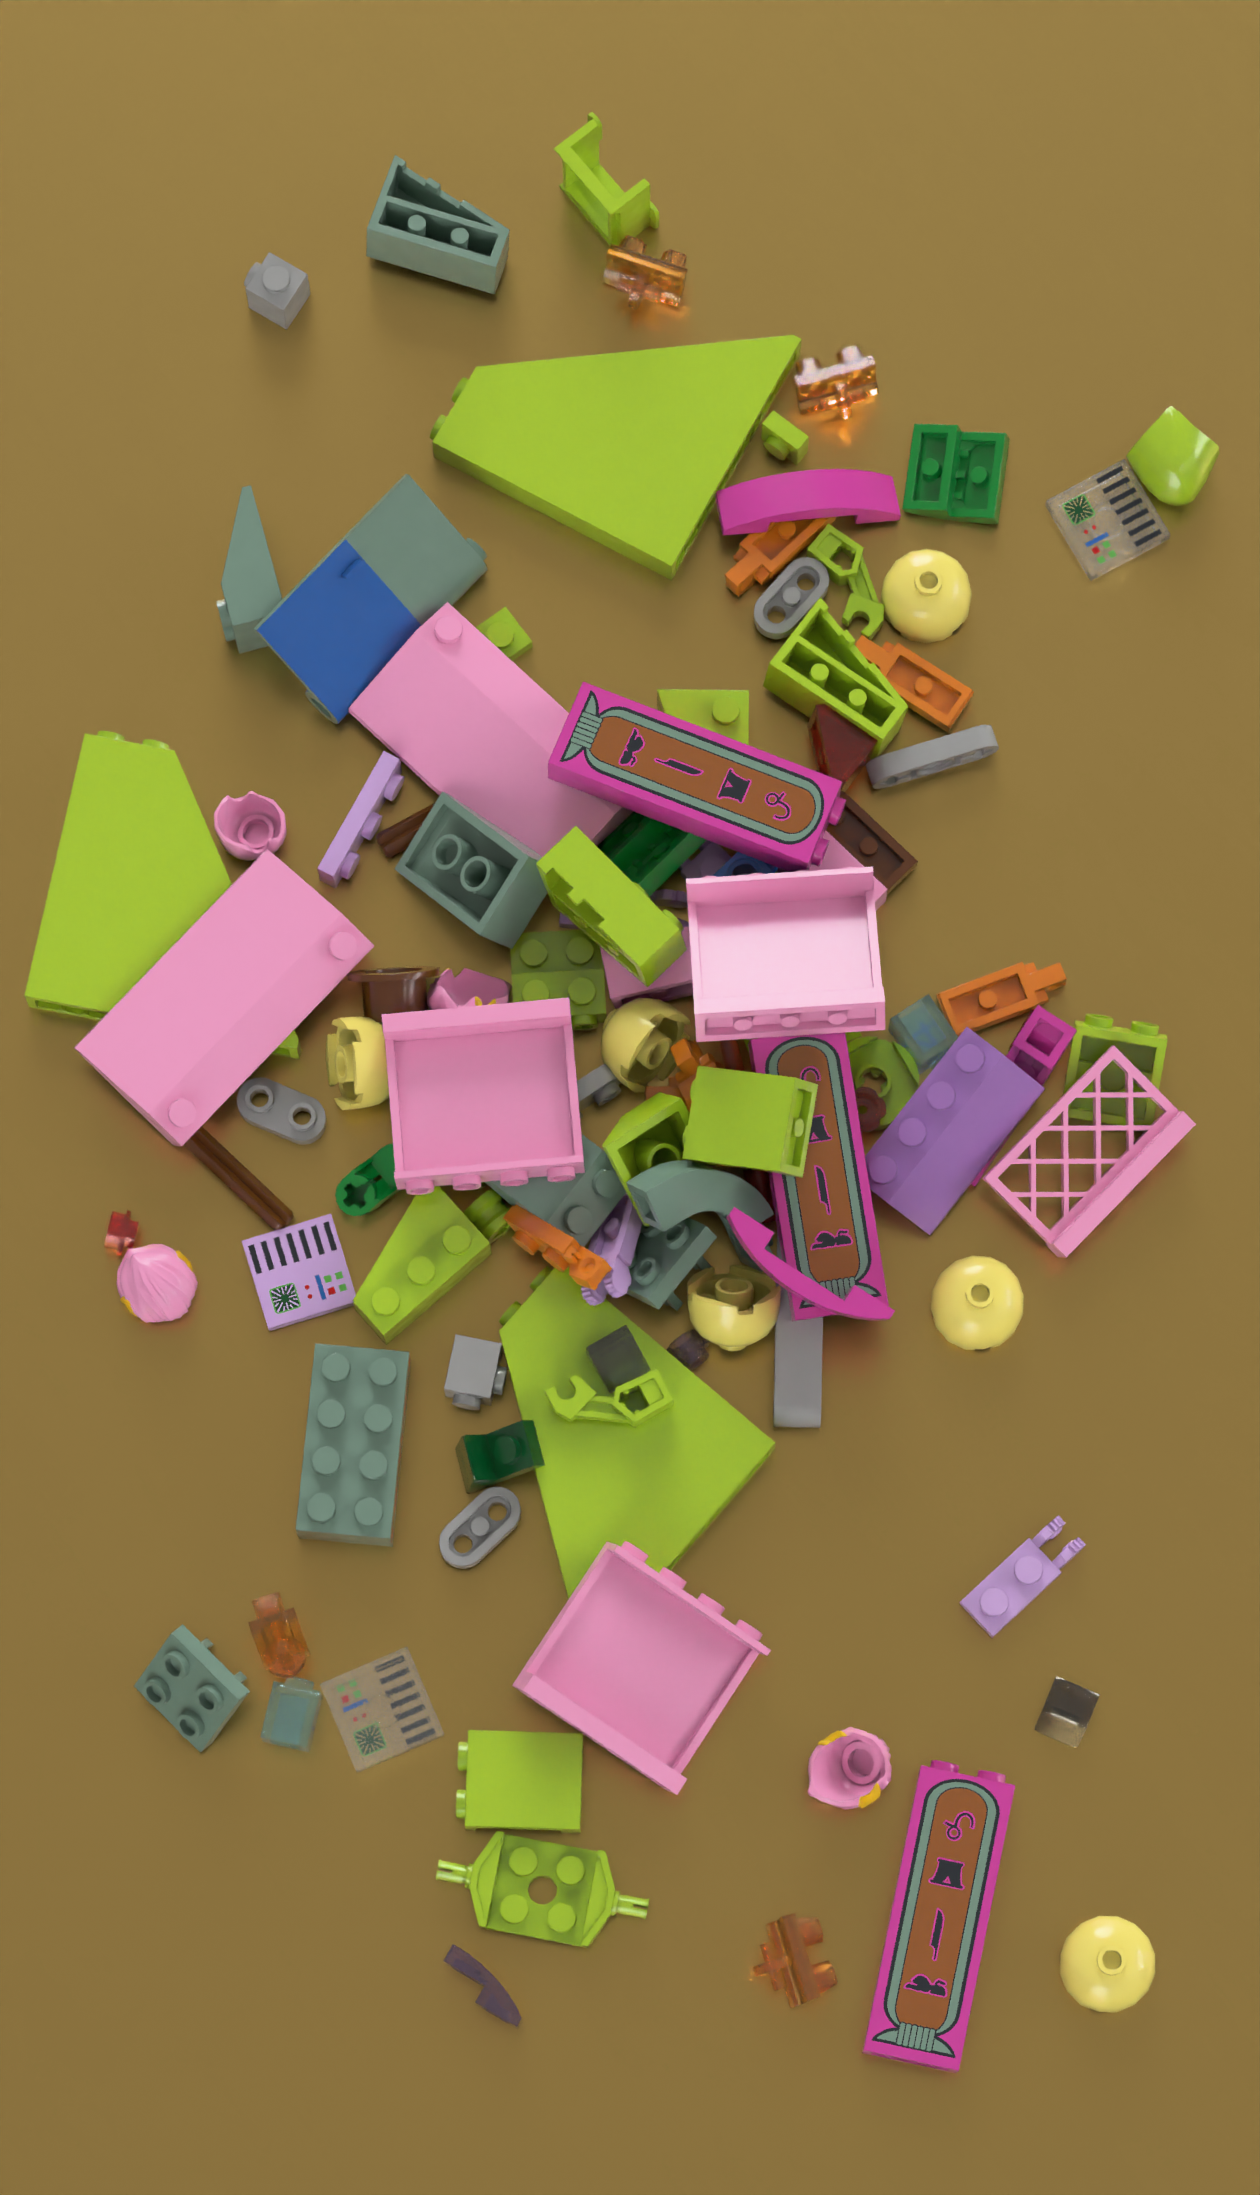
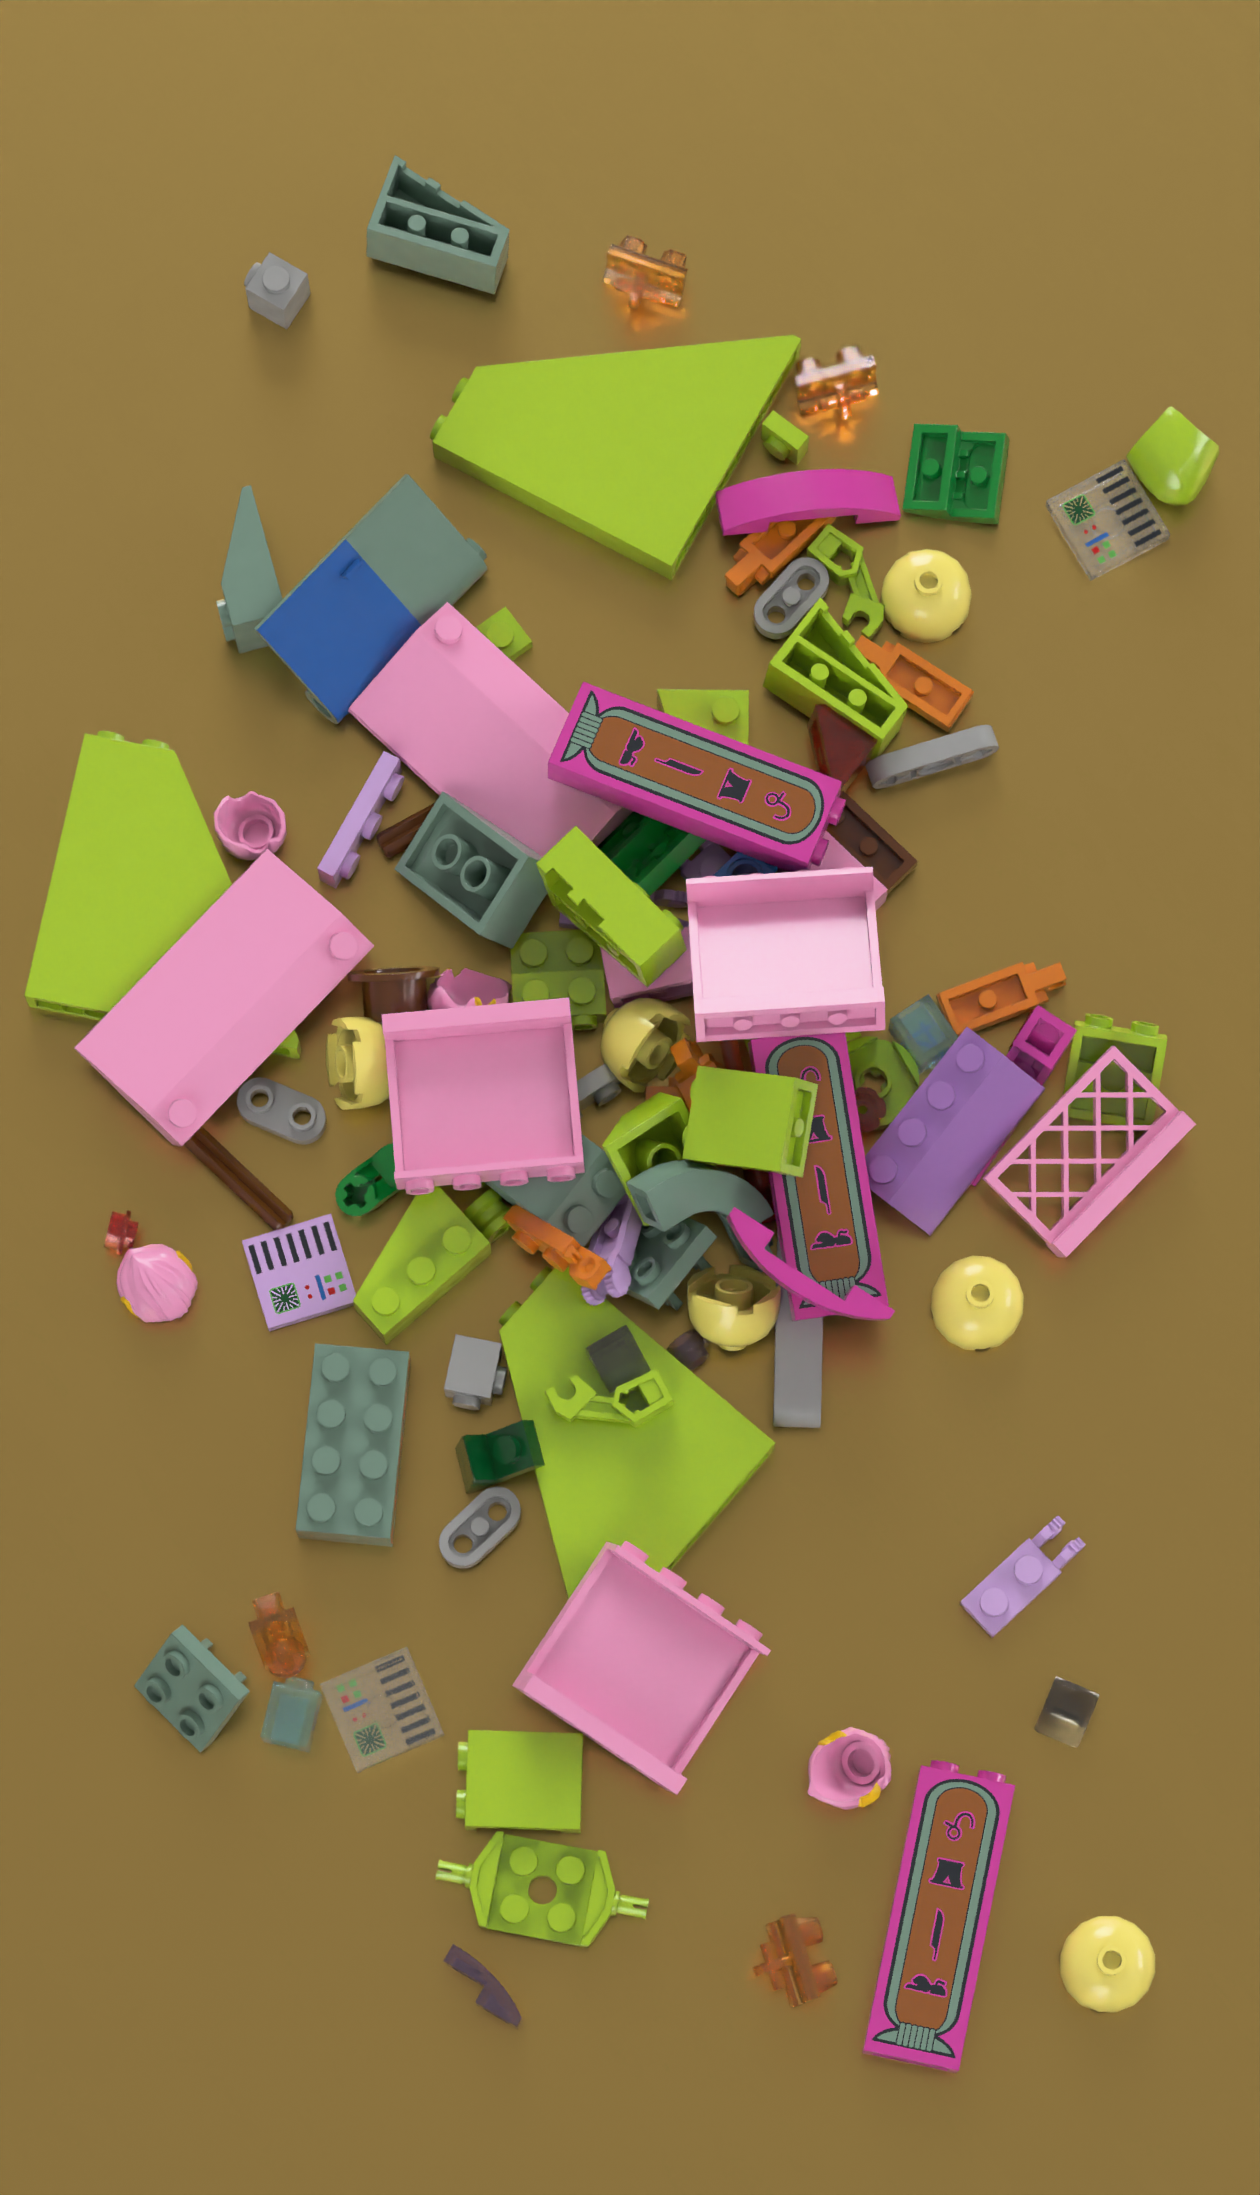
lime piece [554,112,659,252] -> none

